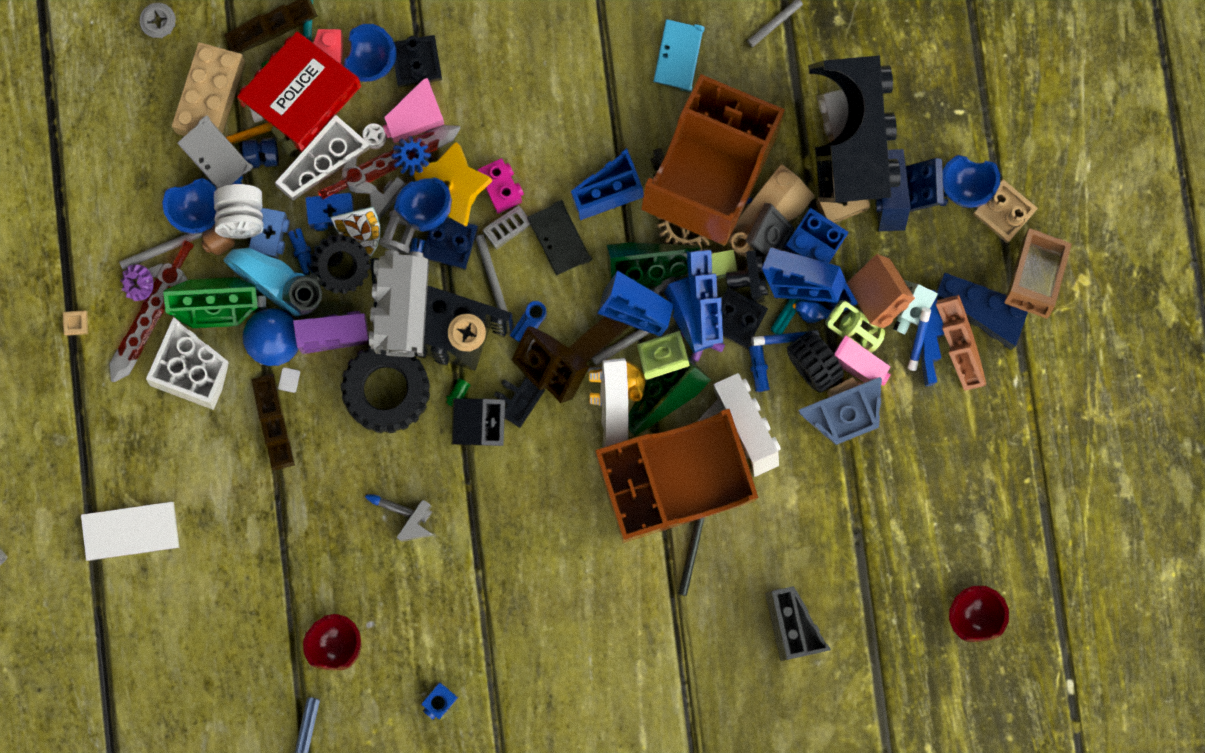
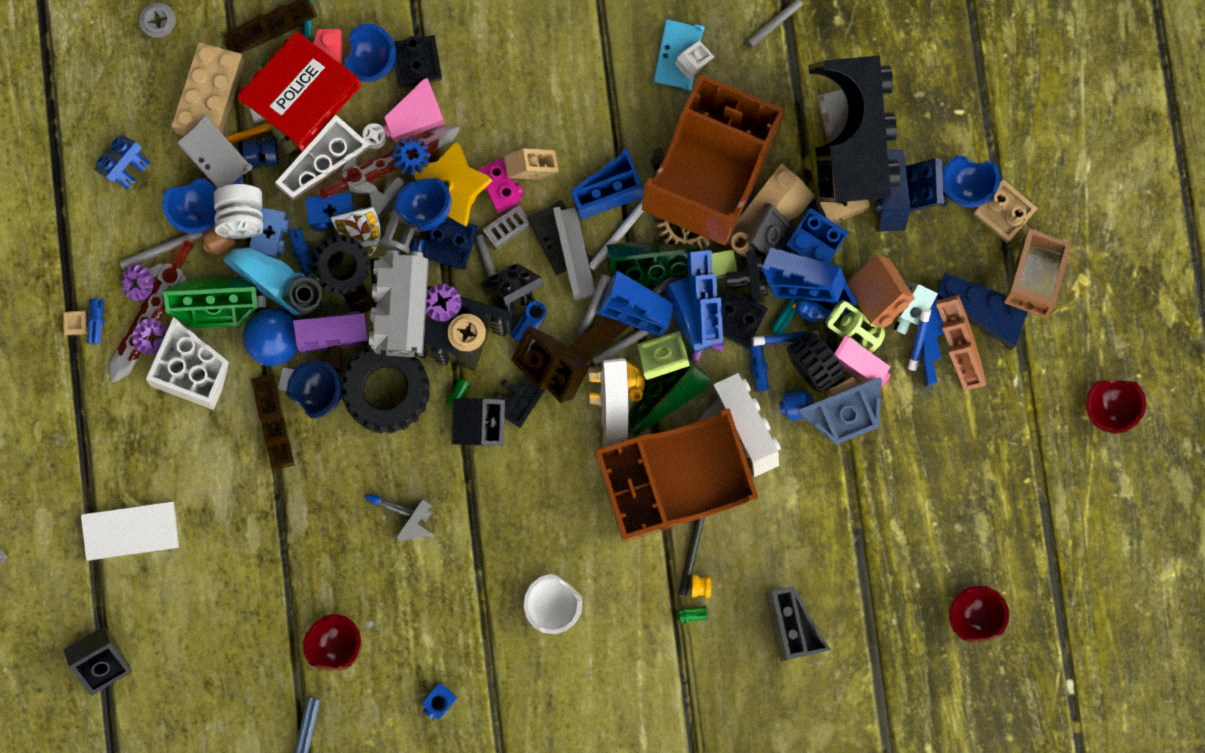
none -> black slope [64,626,132,695]
none -> blue axle [86,298,105,345]
none -> blue plate [94,135,150,190]
none -> medium lavender gear [132,318,167,355]
none -> dark blue cylinder [286,360,342,419]
none -> dark brown tile [330,346,342,372]
none -> dark brown slope [343,285,374,314]
none -> medium lavender gear [426,283,461,322]
none -> black plate [480,263,544,314]
none -> tan brick [504,148,559,180]
none -> white cylinder [524,574,583,634]
none -> light grey fence [553,207,595,301]
none -> light grey bar [577,274,611,338]
none -> white bar [589,199,644,272]
none -> white slope [675,40,714,79]
none -> green pin [678,606,708,625]
none -> yellow wheel [691,575,711,598]
none -> blue head [779,389,814,421]
none -> dark red cylinder [1085,380,1147,434]

